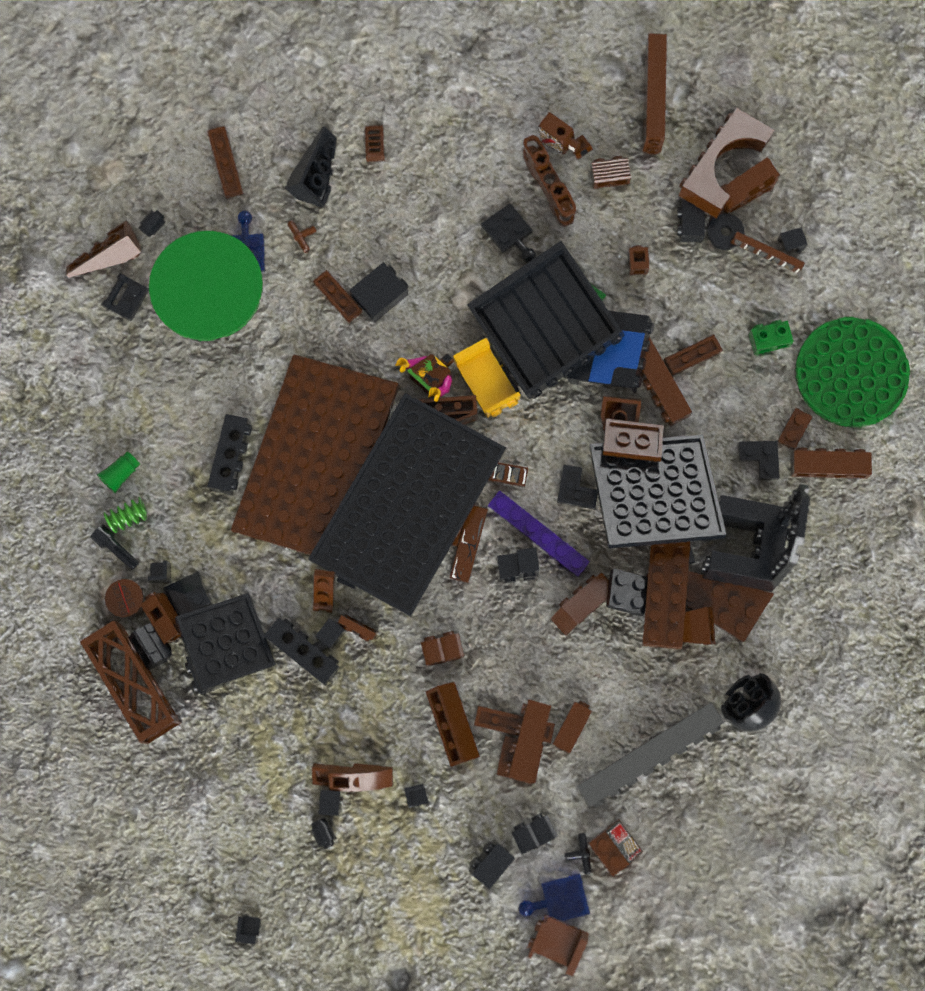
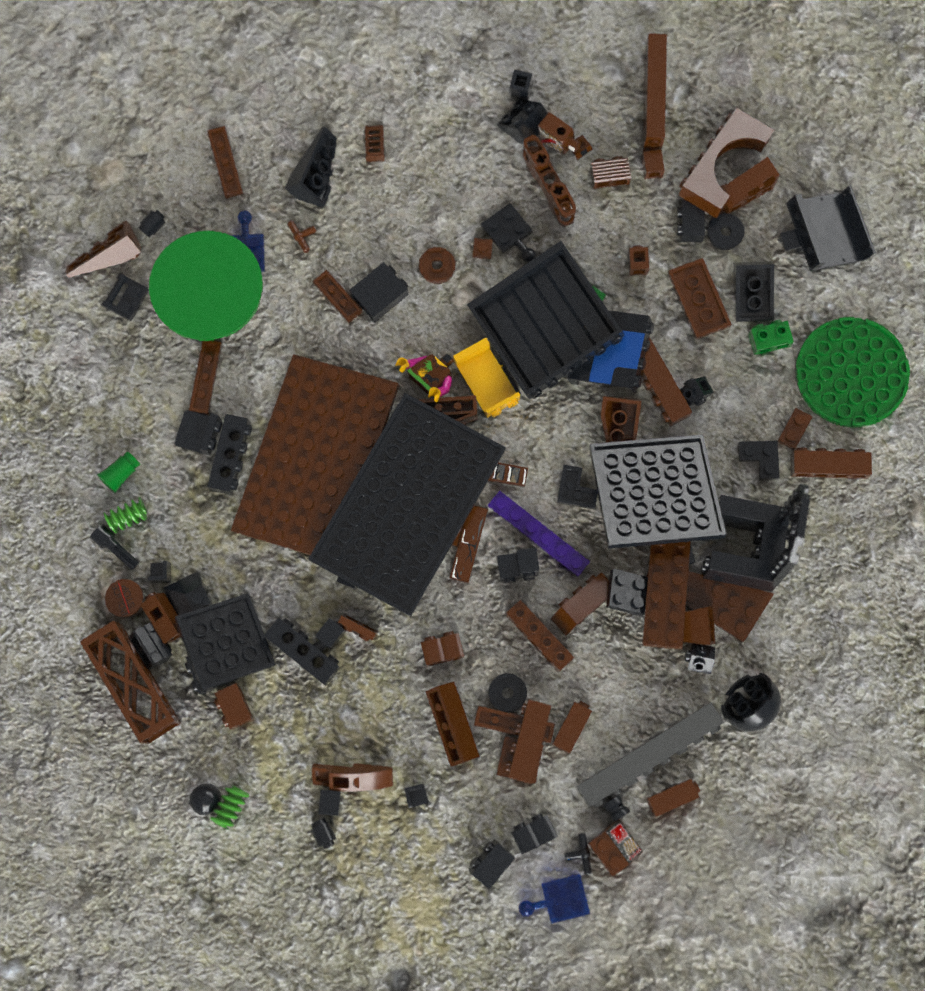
black panel [235,916,261,944] -> none
reddish brown plate [313,569,335,613] -> none
reddish brown panel [526,914,590,977] -> none
plate [603,419,664,462] -> none
reddish brown tile [664,334,723,376] -> none
reddish brown tile [730,232,805,273] -> none
none -> black bracket [175,410,222,456]
none -> reddish brown tile [189,341,222,415]
none -> black hair [189,783,221,815]
none -> bright green piece [209,784,250,830]
none -> reddish brown brick [214,683,254,730]
none -> reddish brown tile [419,247,456,284]
none -> reddish brown plate [473,238,493,259]
none -> black tile [488,673,527,713]
none -> black slope [497,99,548,145]
none -> reddish brown brick [506,600,574,672]
none -> black brick [510,69,533,100]
none -> black wheel [603,794,630,822]
none -> reddish brown brick [641,149,665,179]
none -> reddish brown brick [646,779,700,817]
none -> reddish brown plate [668,258,732,340]
none -> black brick [680,376,714,407]
none -> black brick [685,643,715,674]
none -> black slope [733,261,774,322]
none -> panel [786,185,876,271]

